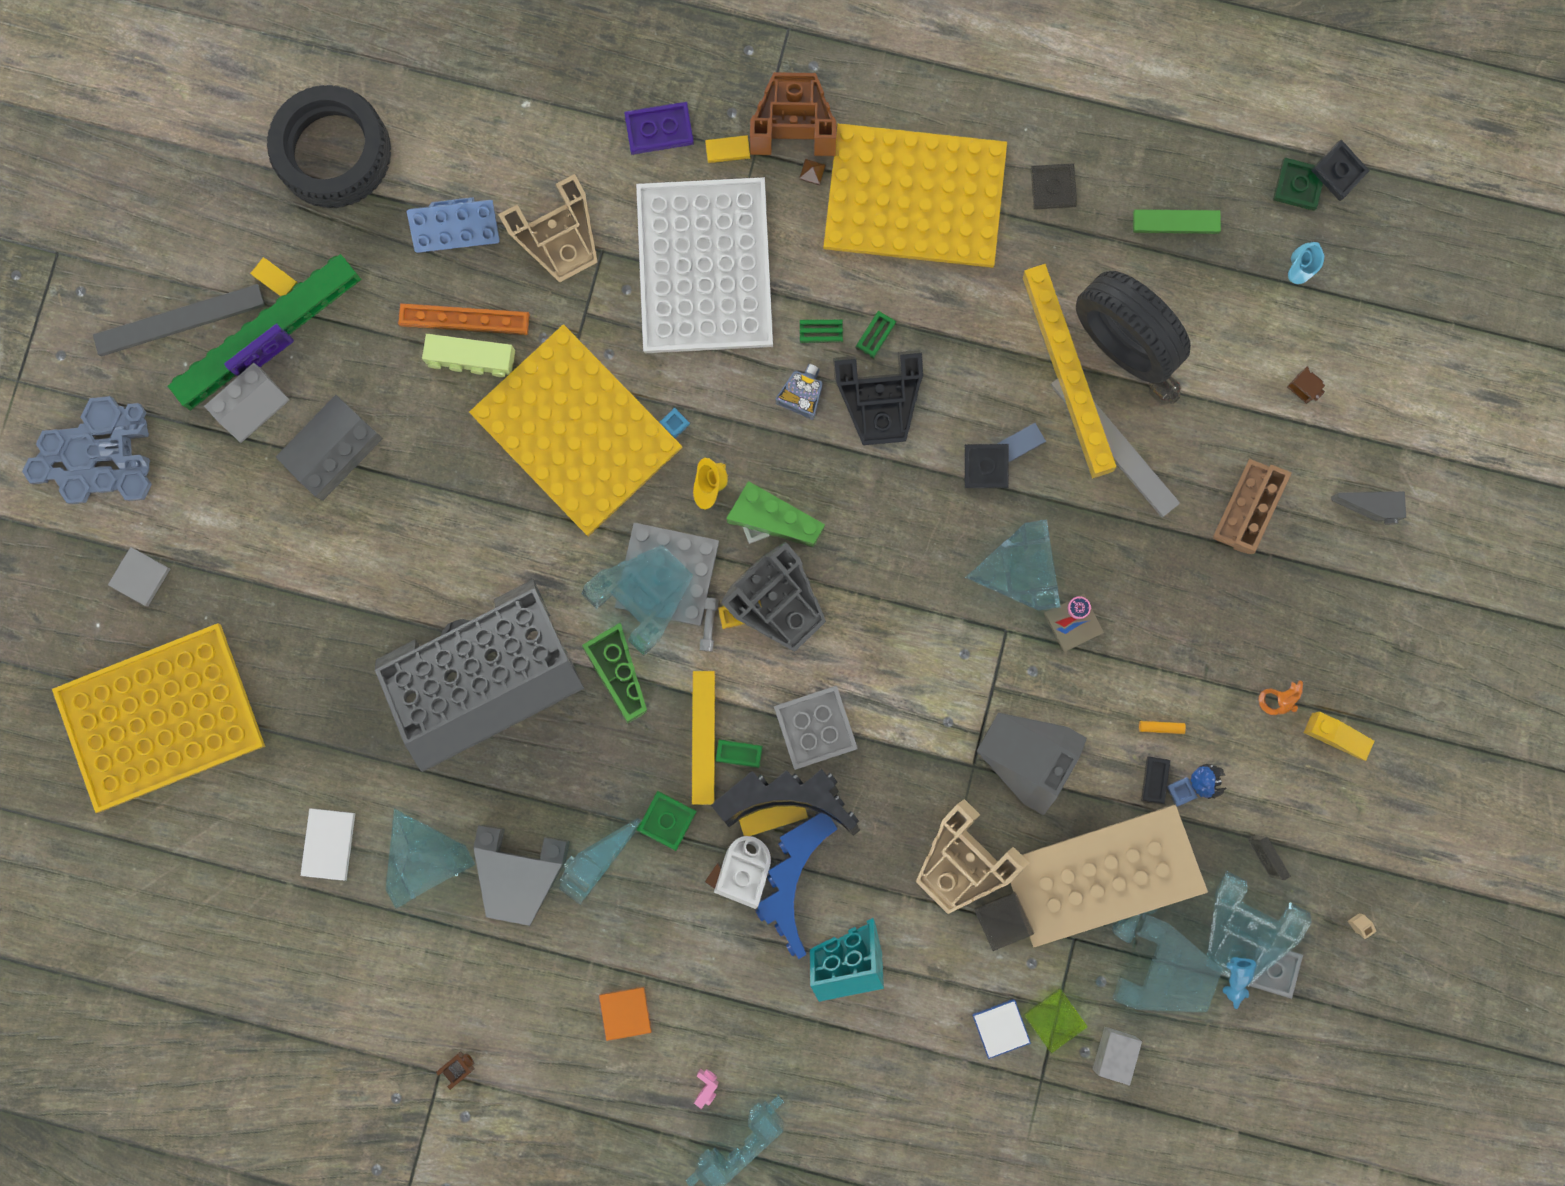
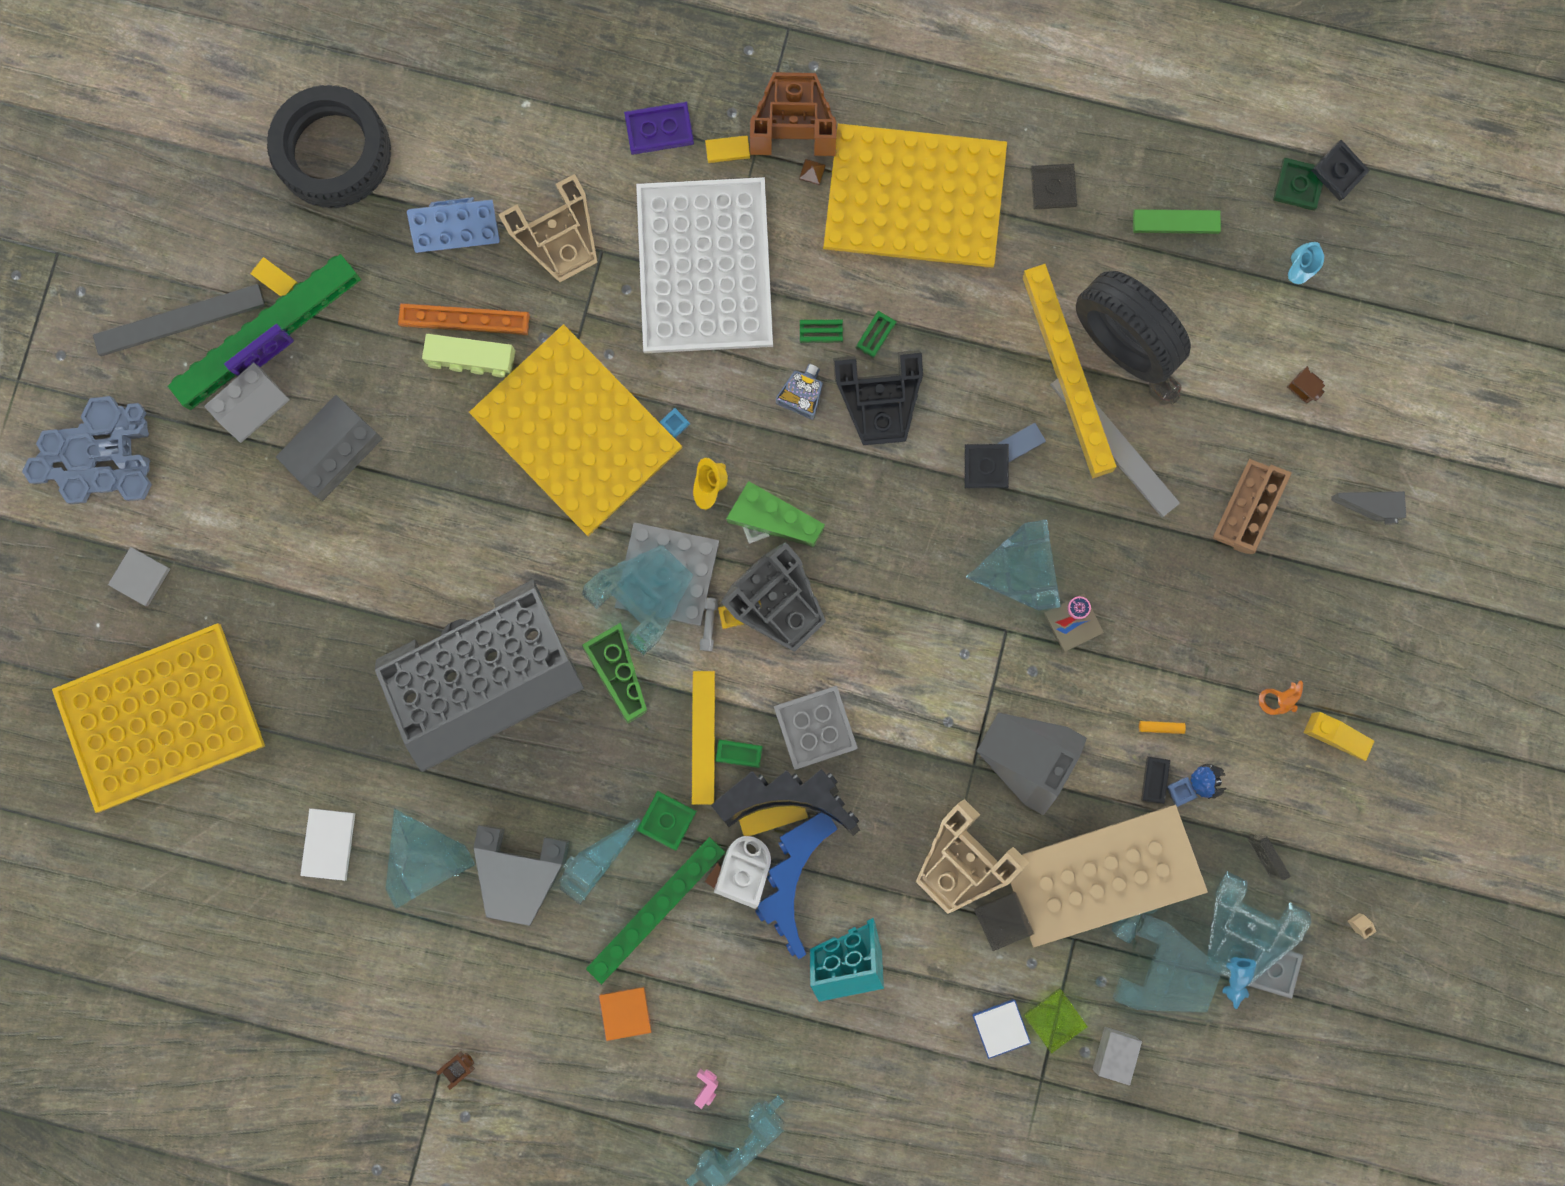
none -> green plate [586,837,725,985]

